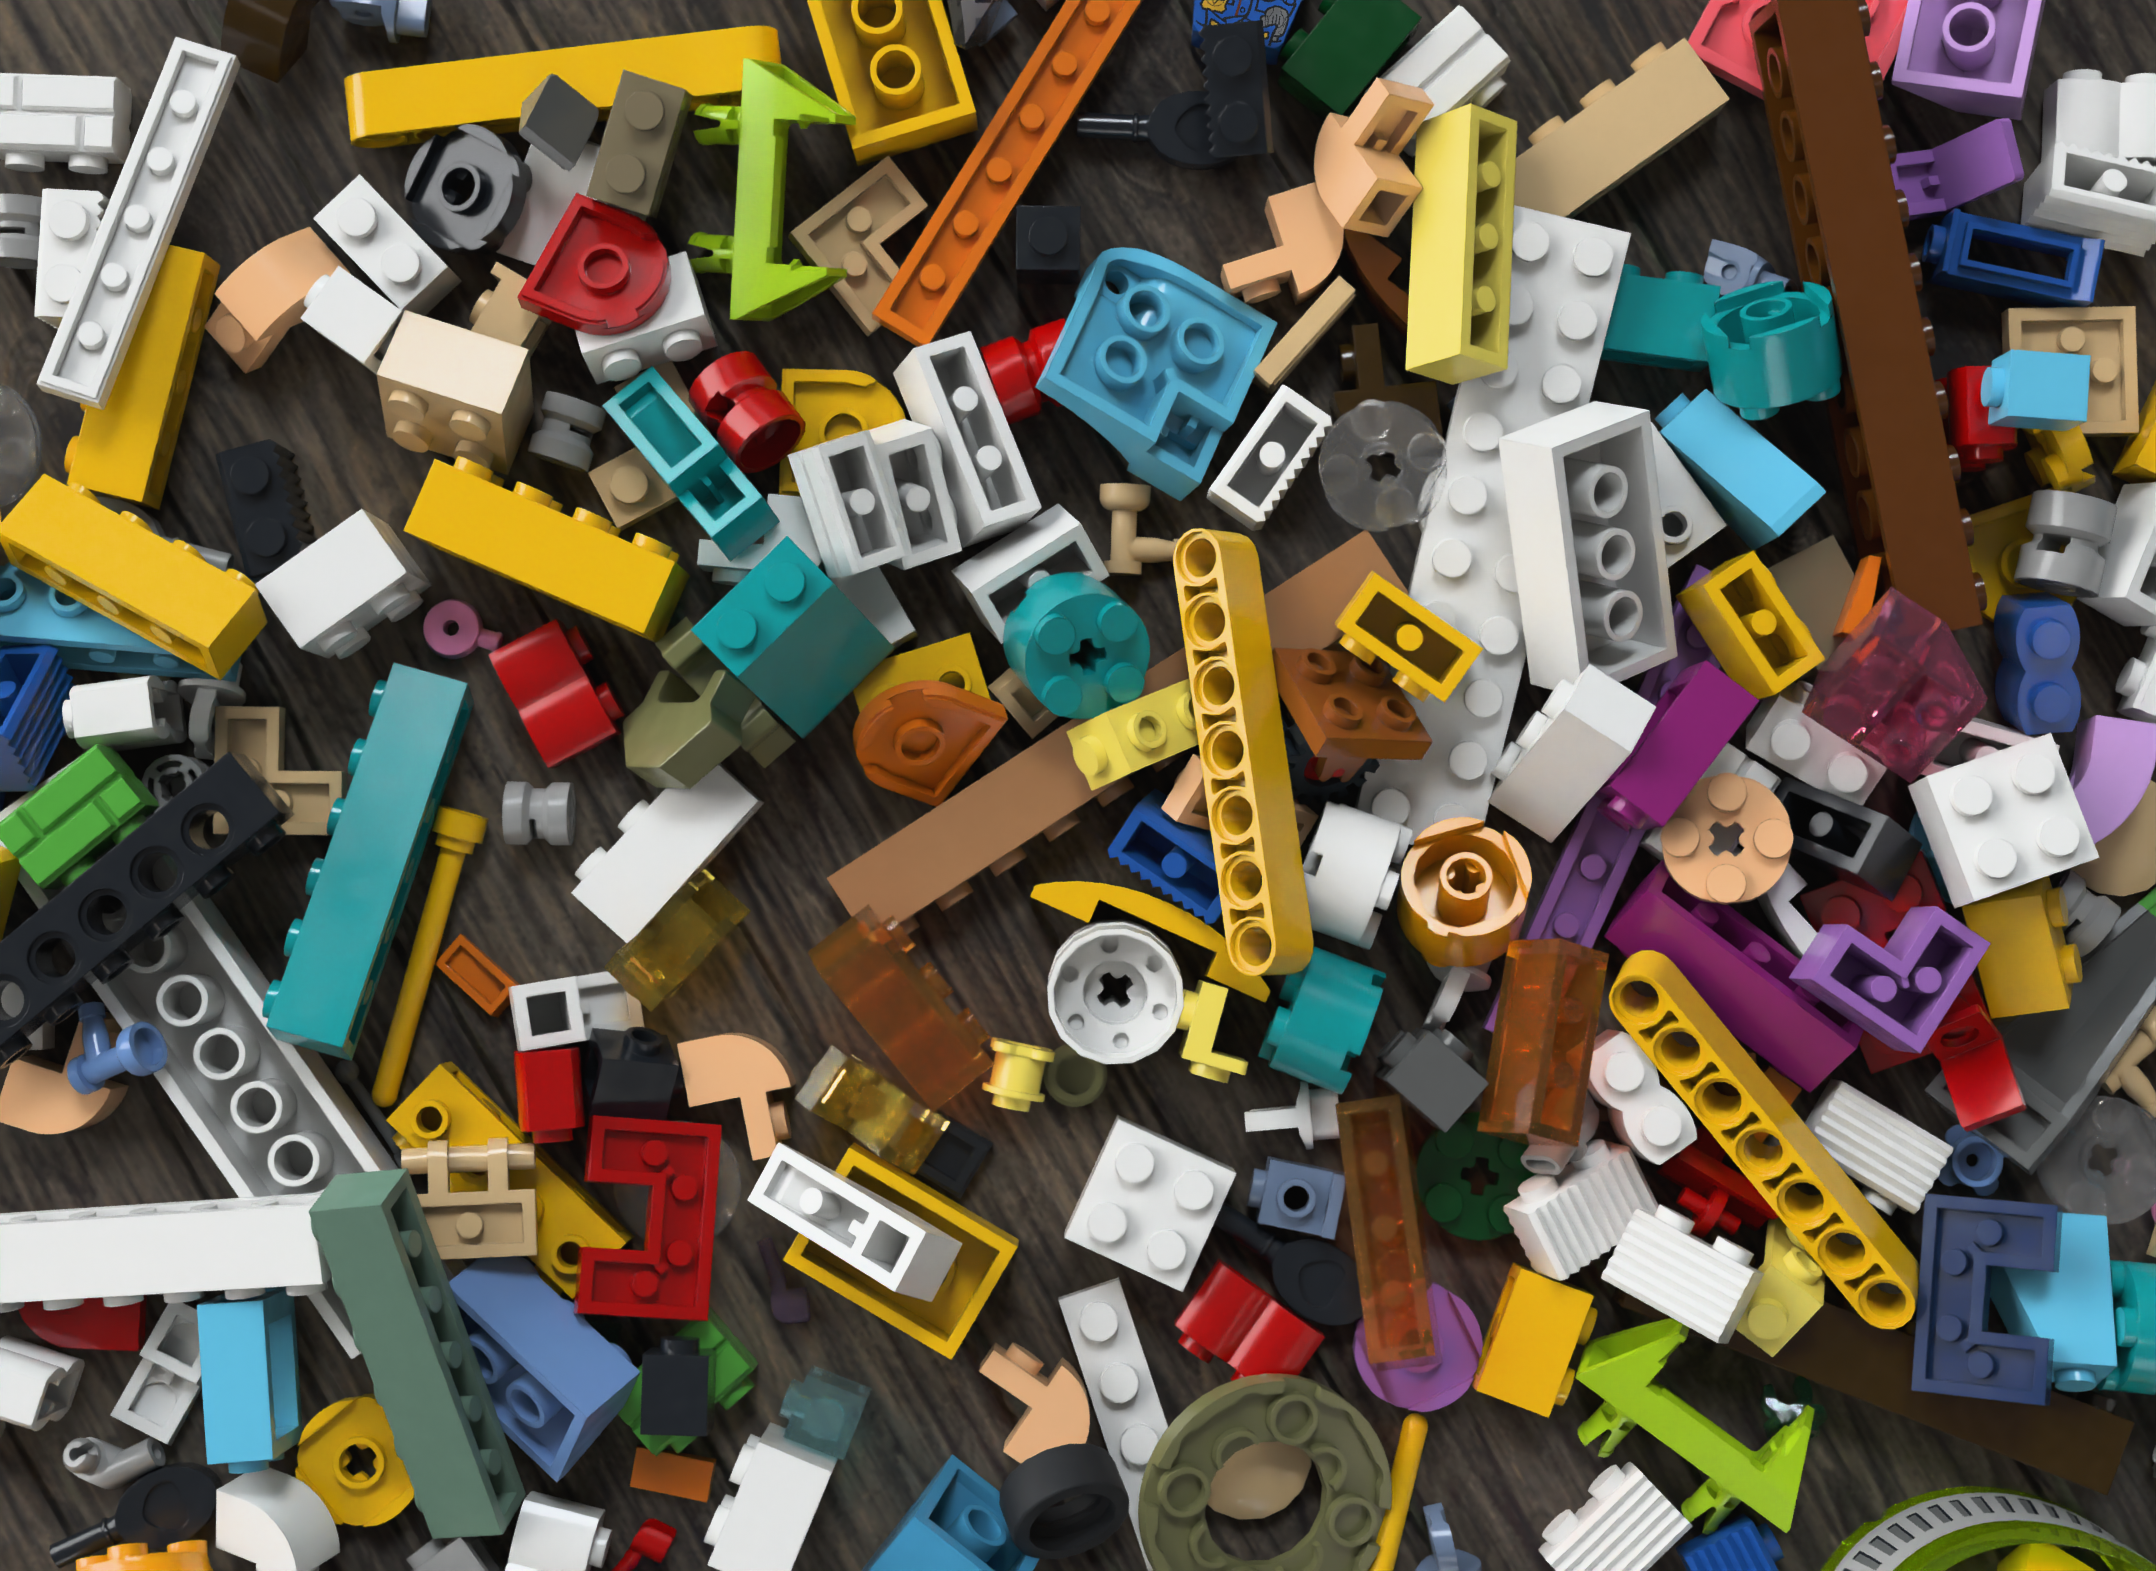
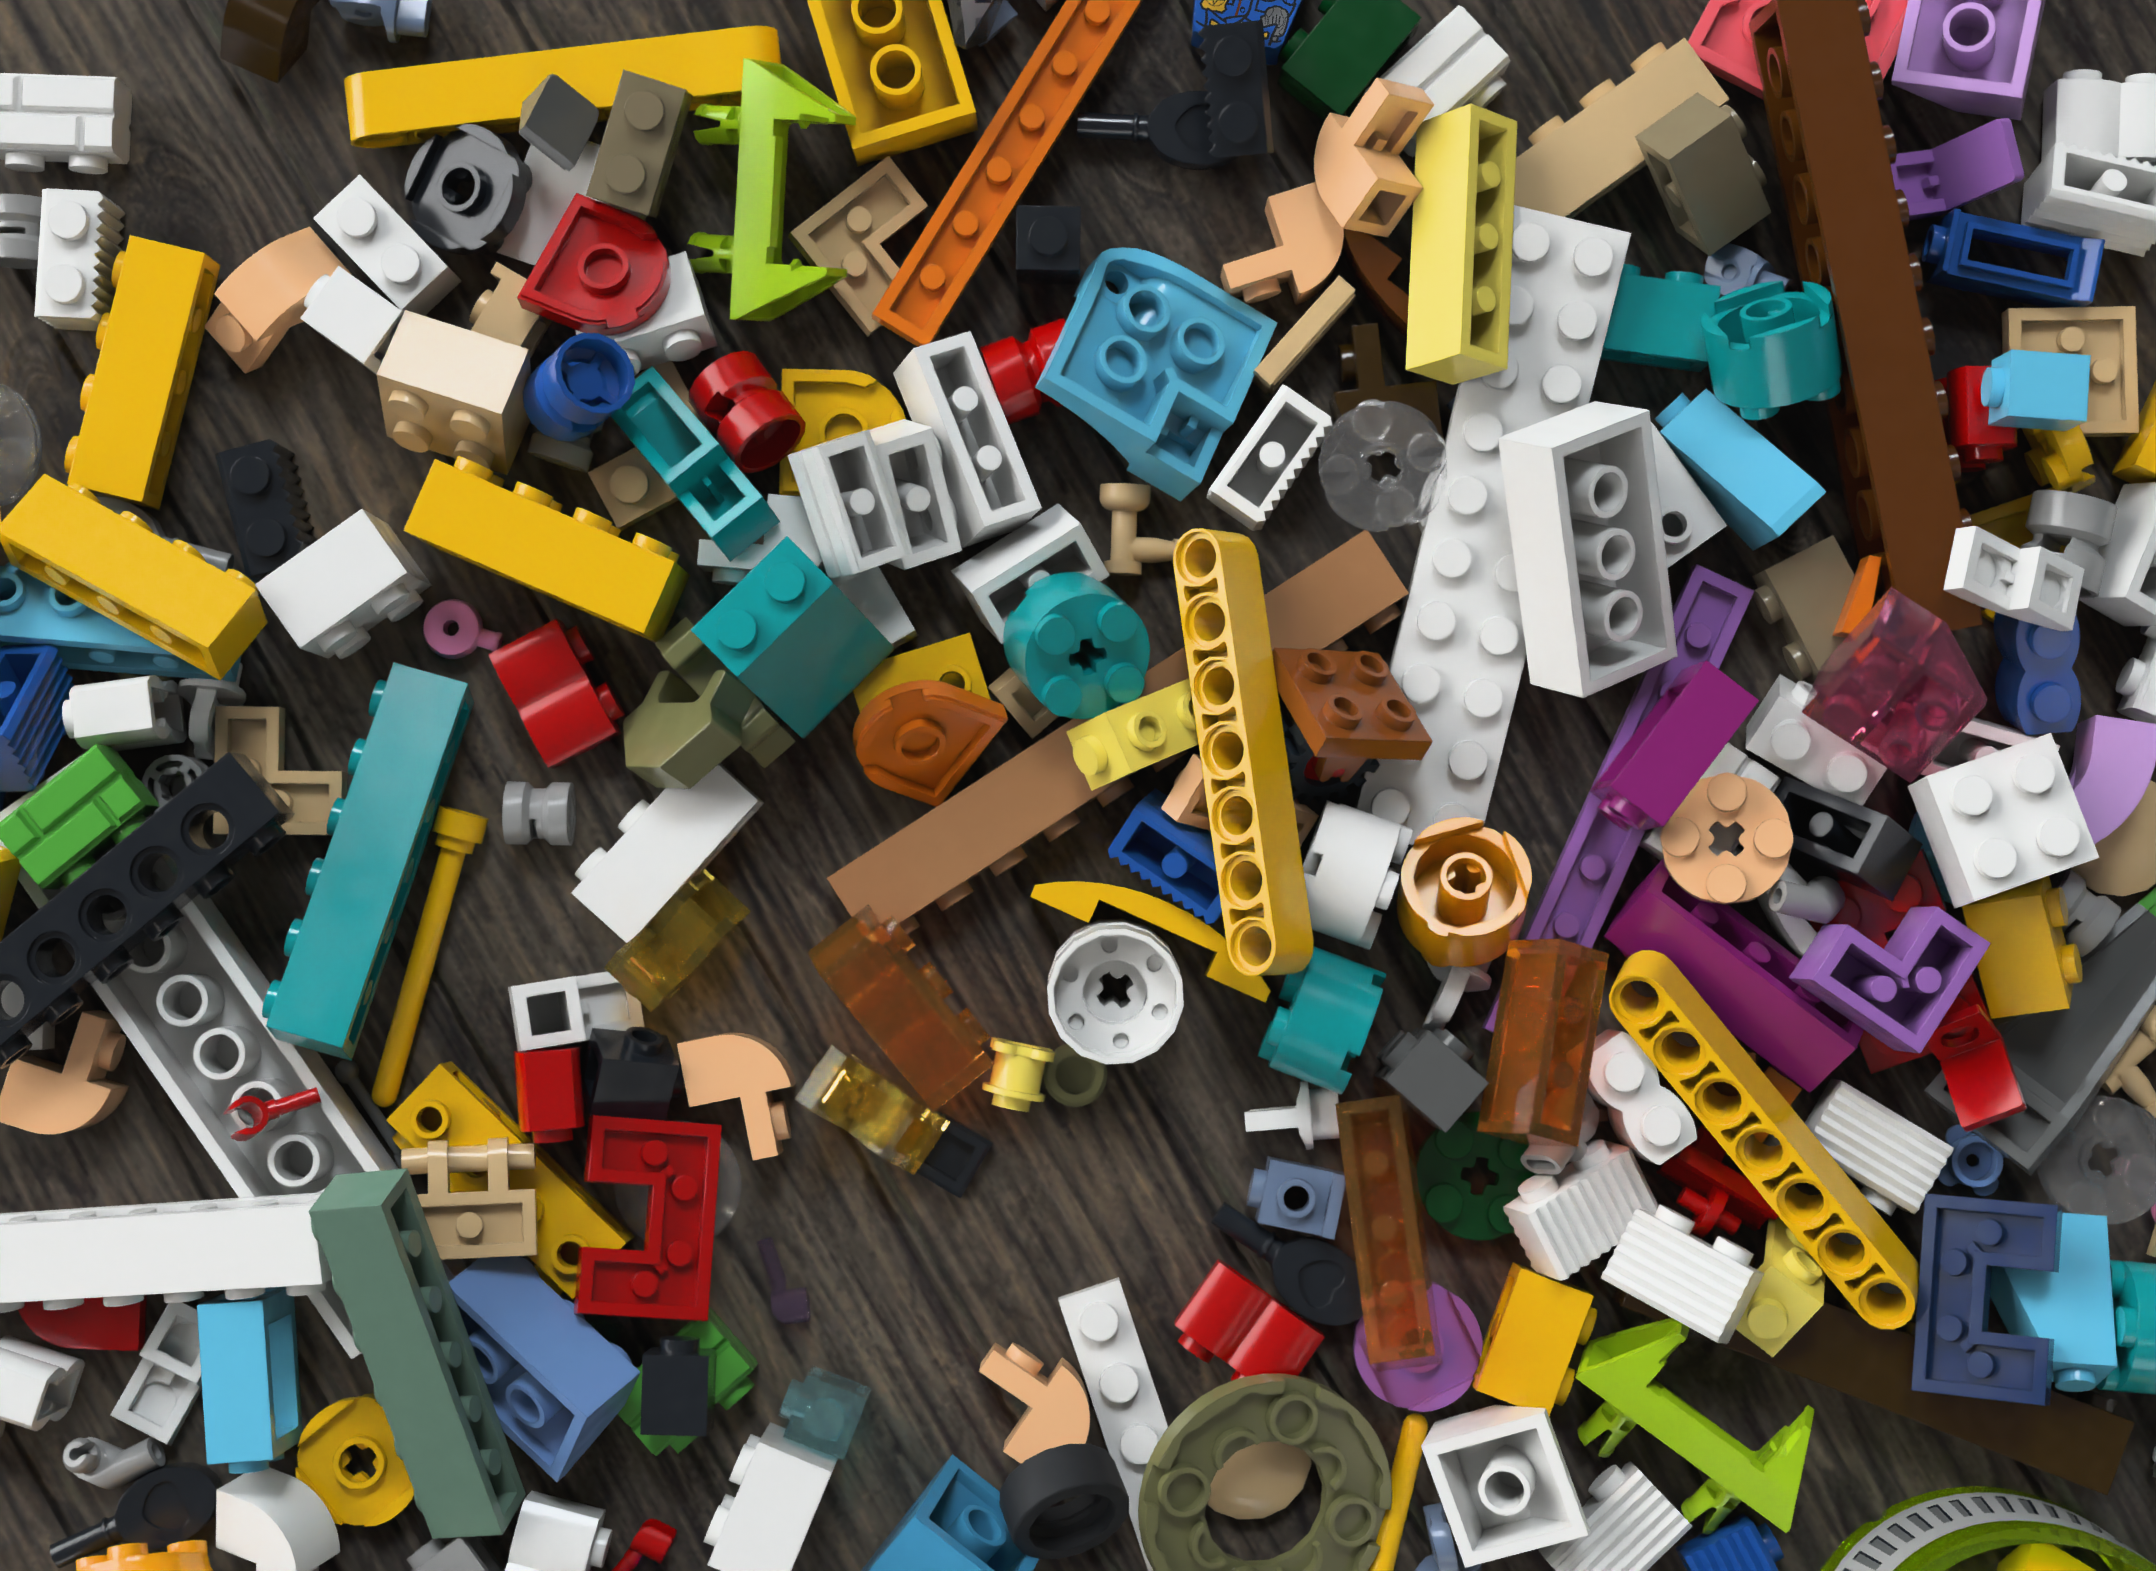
white tile [36,37,241,410] -> none
medium blue piece [67,1002,168,1095] -> none
orange piece [435,934,521,1018] -> none
orange piece [630,1445,717,1503] -> none
white slope [748,1142,963,1302] -> none
yellow brick [783,1142,1019,1360] -> none
white brick [1064,1115,1237,1292] -> none
light yellow bracket [1176,980,1249,1083] -> none
yellow brick [1335,570,1483,703] -> none
white brick [1487,663,1656,843] -> none
yellow brick [1675,550,1825,699] -> none
clear green plate [1760,1376,1828,1441] -> none
none -> red hand [223,1087,321,1141]
none -> blue wheel [523,333,635,441]
none -> white slope [1421,1405,1590,1568]
none -> dark tan brick [1635,92,1771,256]
none -> light grey arm [1768,876,1845,924]
none -> white slope [1943,526,2085,631]

